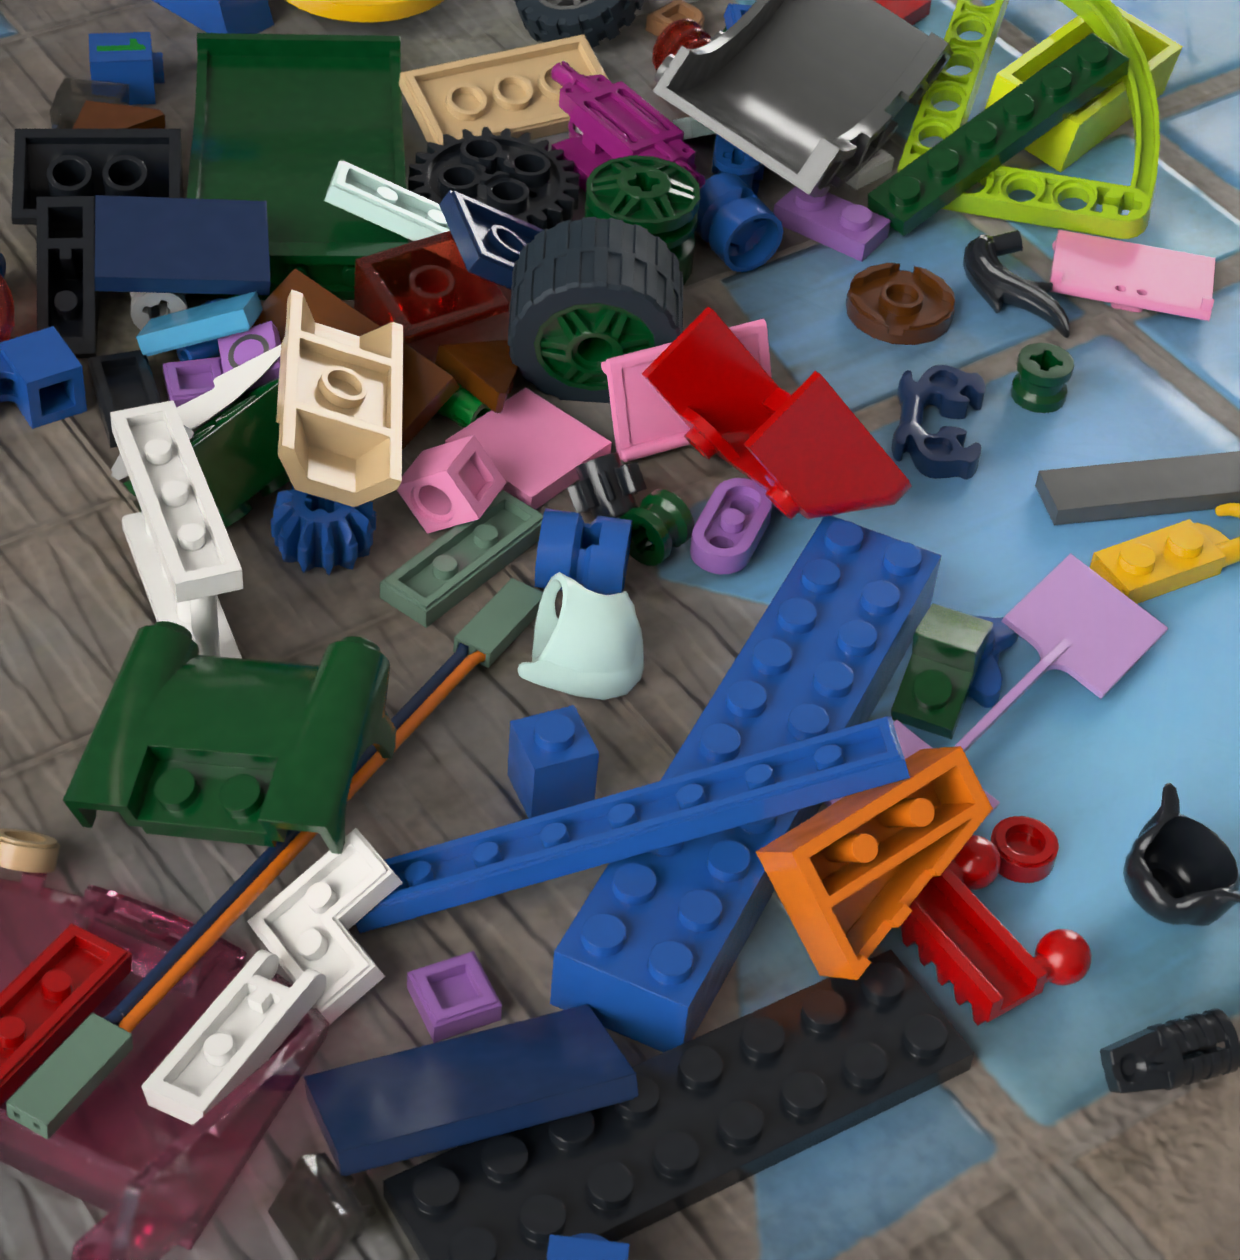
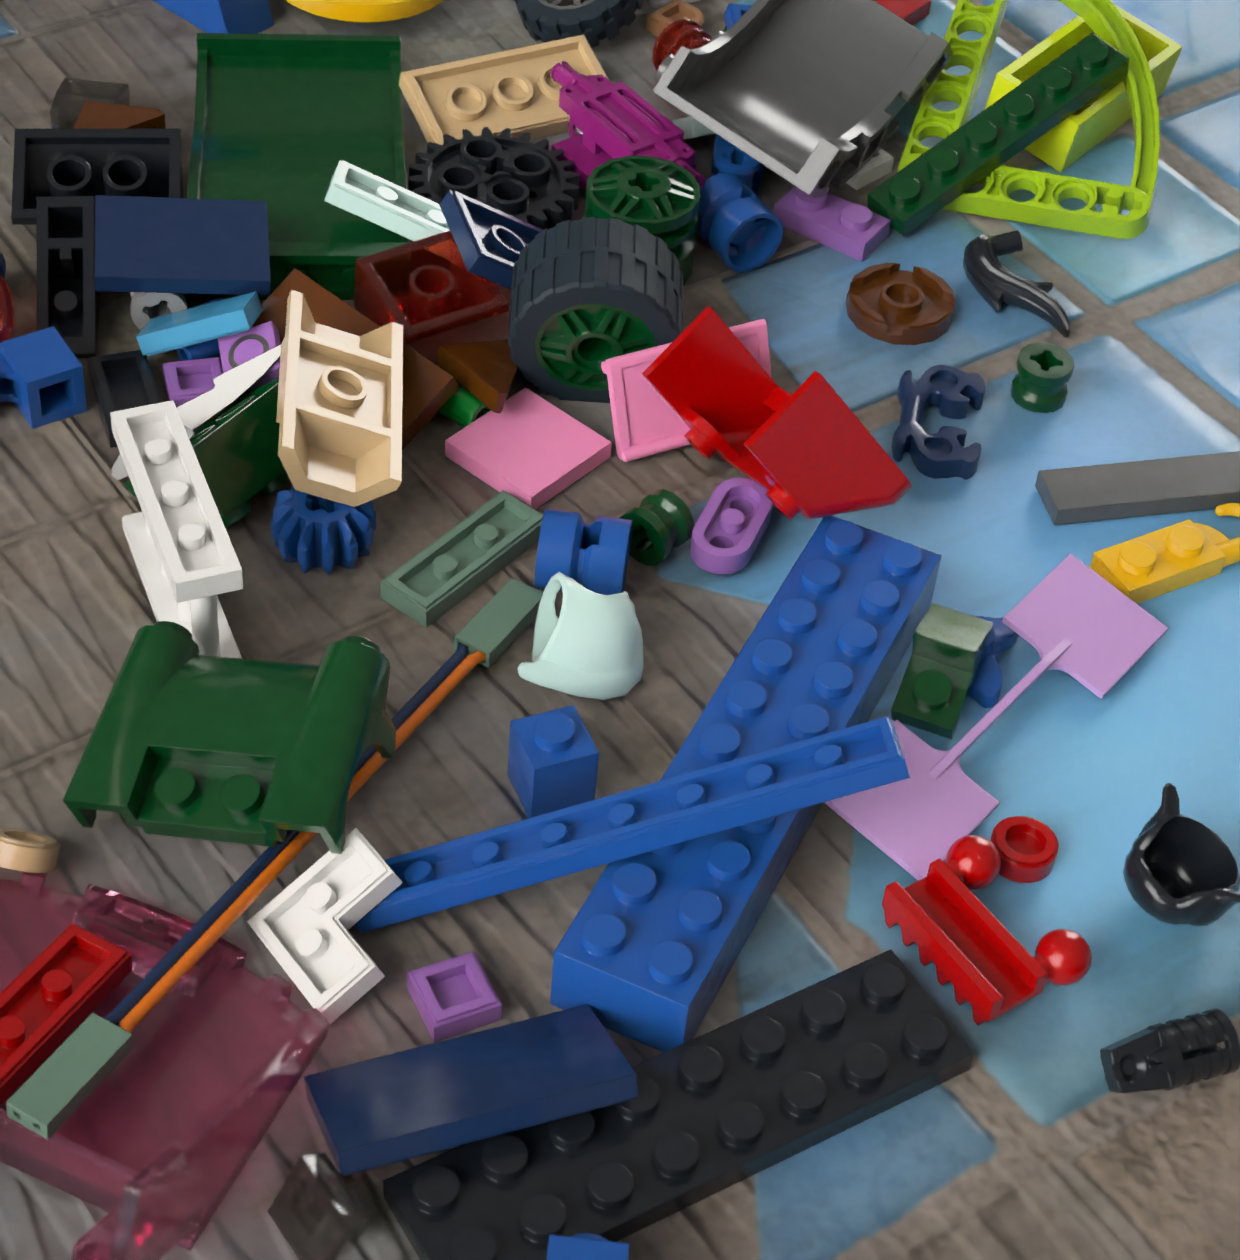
blue brick [89,32,165,105] -> none
white hinge [141,949,326,1132] -> none
bright pink brick [397,435,507,534] -> none
black gear [567,452,647,519] -> none
orange wedge [756,746,993,980] -> none
bright pink door [1050,229,1216,321] -> none

